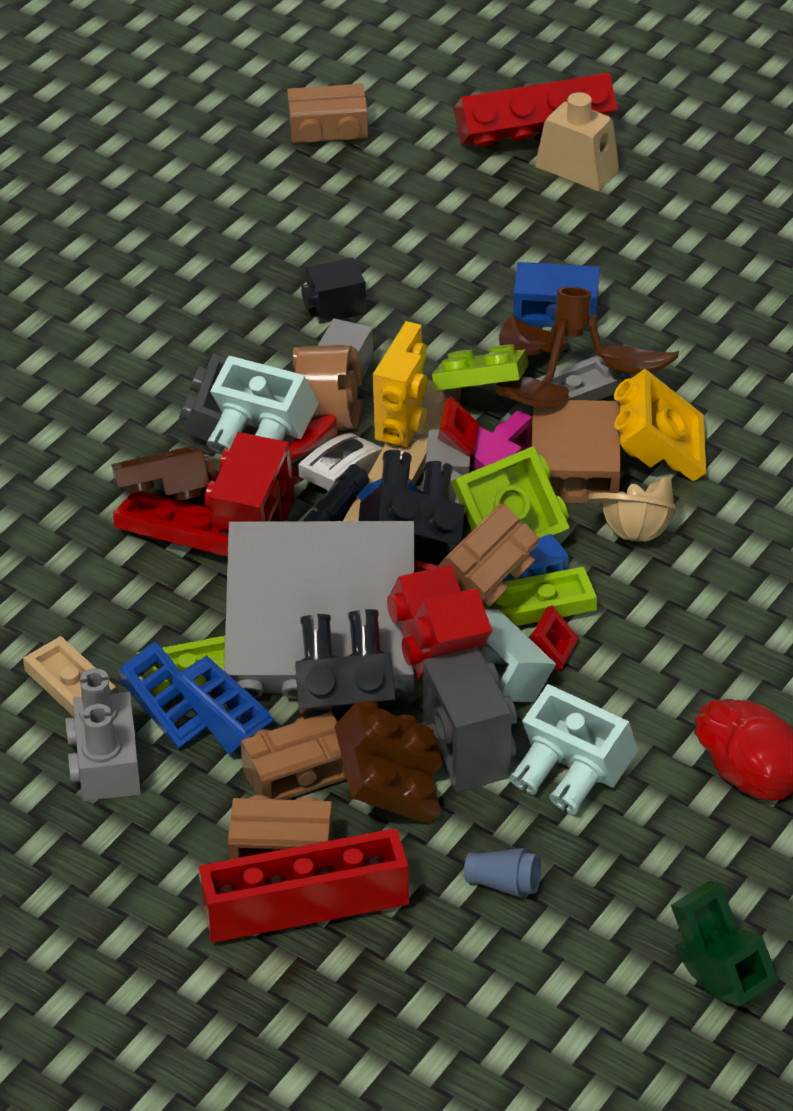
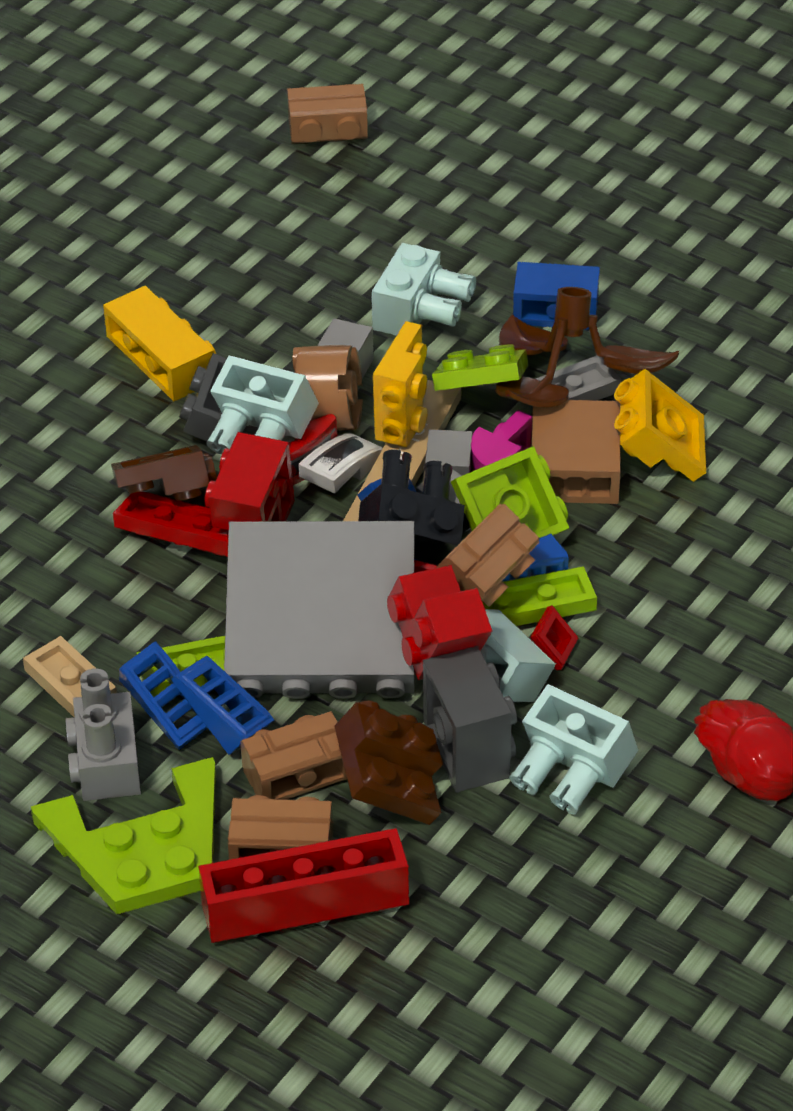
black brick [295,609,396,717] -> none
black brick [301,257,366,324] -> none
black axle [303,464,370,521] -> none
red slope [437,397,479,456] -> none
red brick [453,73,618,147] -> none
sand blue cone [464,848,541,898] -> none
tan torso [535,92,619,192] -> none
tan piece [588,477,676,542] -> none
dark green brick [671,880,779,1006] -> none
none -> lime wing [31,757,216,915]
none -> yellow brick [103,286,216,402]
none -> light aqua brick [372,243,476,336]

